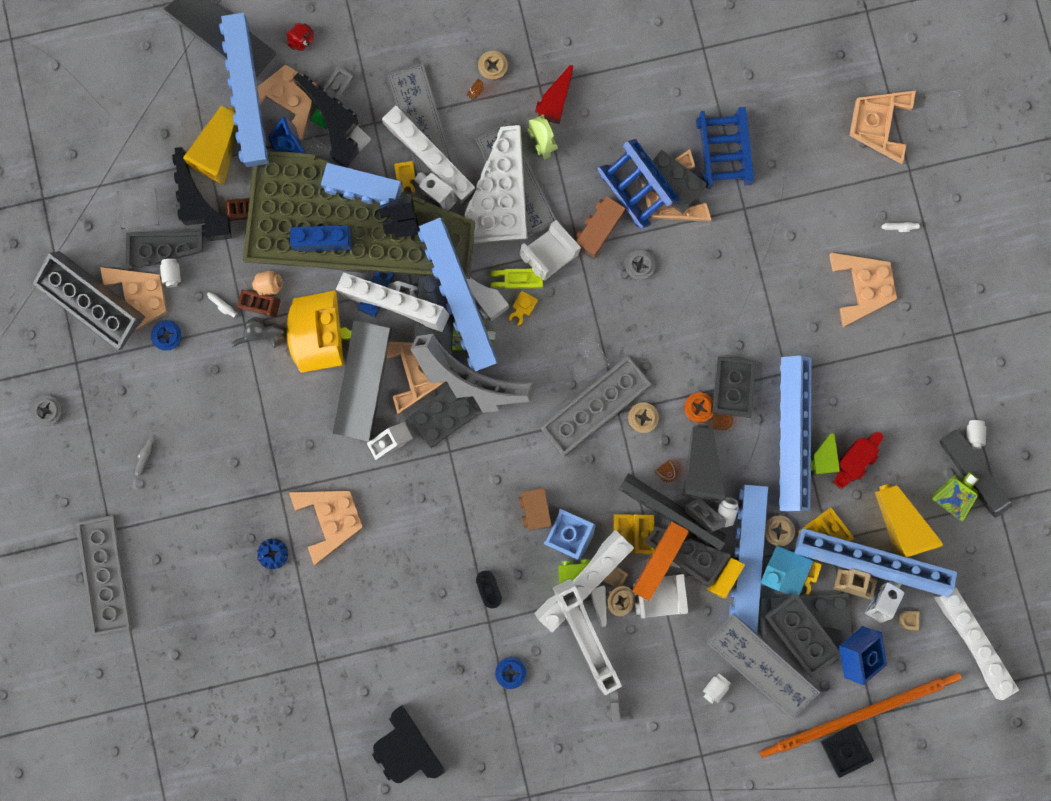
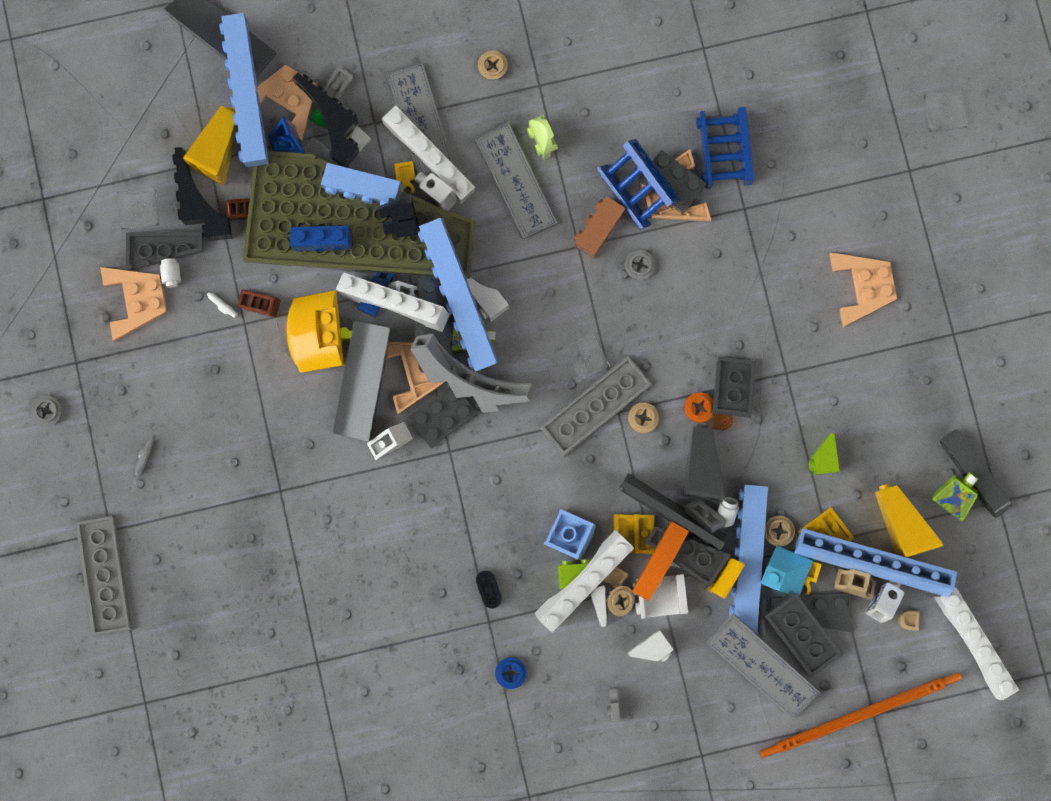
dark grey arch [33,251,145,350] -> none
blue gear [151,320,182,351] -> none
dark grey animal [231,317,286,348] -> none
light nougat head [252,270,282,296] -> none
blue gear [257,539,288,569] -> none
red head [286,23,314,51] -> none
light nougat wing [289,491,363,565] -> none
black brick [372,705,446,783] -> none
white wing [465,125,528,244] -> none
clear orange tile [467,79,484,100] -> none
neon yellow hinge [490,268,543,289] -> none
yellow plate [509,291,538,327] -> none
medium nougat brick [518,488,551,531] -> none
white panel [520,220,581,281] -> none
red slope [535,65,573,124] -> none
white arch [552,579,622,695] -> none
clear orange tile [654,459,678,482] -> none
white brick [703,674,731,704] -> none
light blue brick [779,356,812,512] -> none
black plate [820,724,874,778] -> none
red hinge [832,431,884,489] -> none
blue slope [839,626,887,685] -> none
light nougat wing [849,91,916,164] -> none
white piece [881,222,920,232] -> none
white brick [966,420,987,449] -> none
none -> white slope [627,630,674,662]

